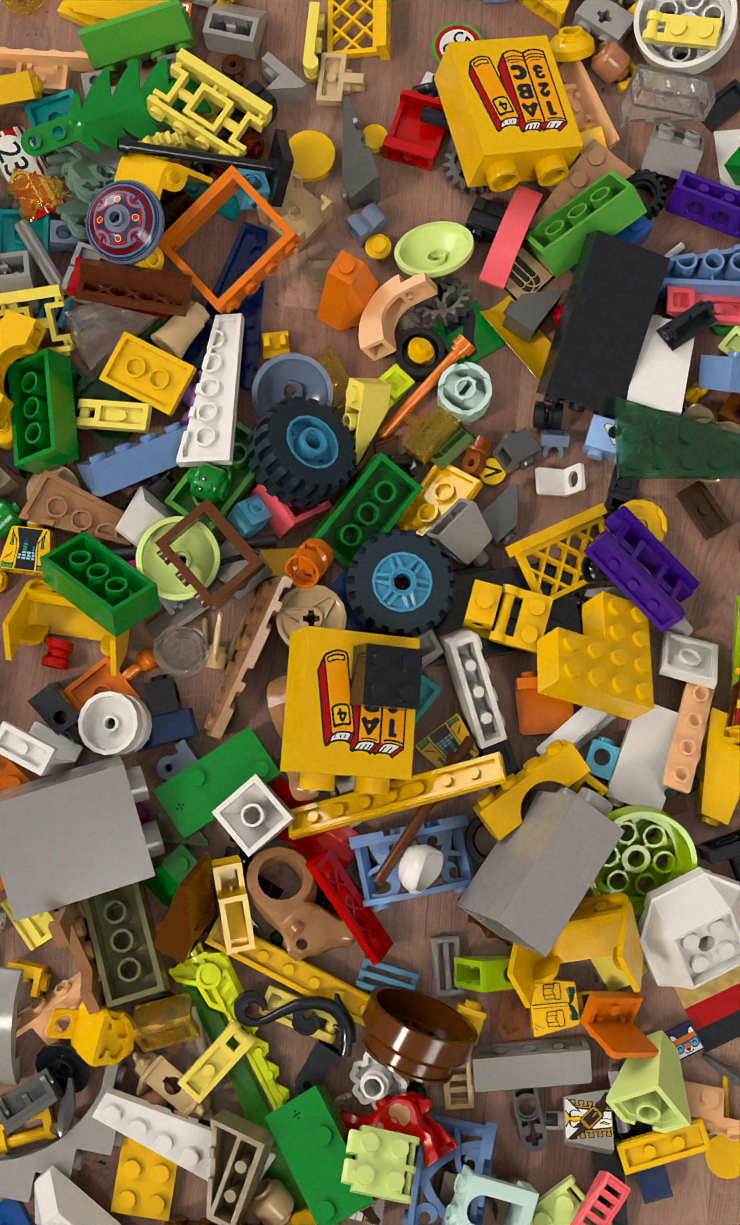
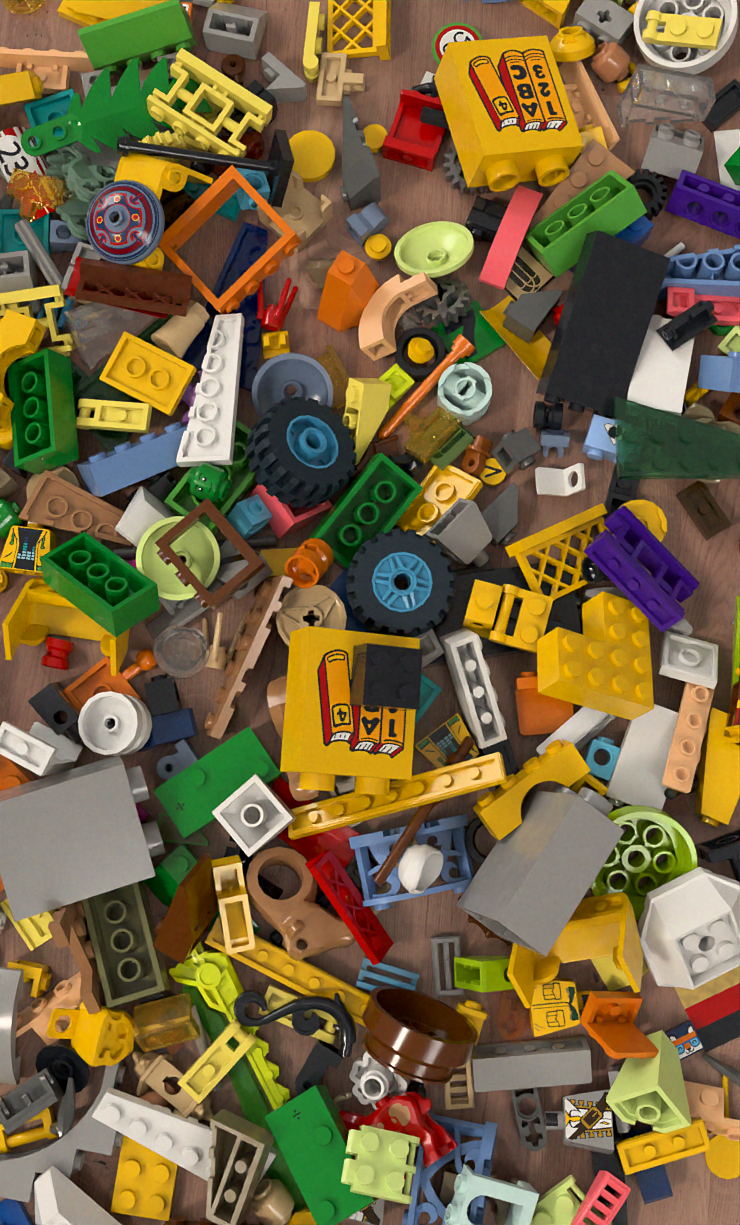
none -> red plant [256,278,298,332]

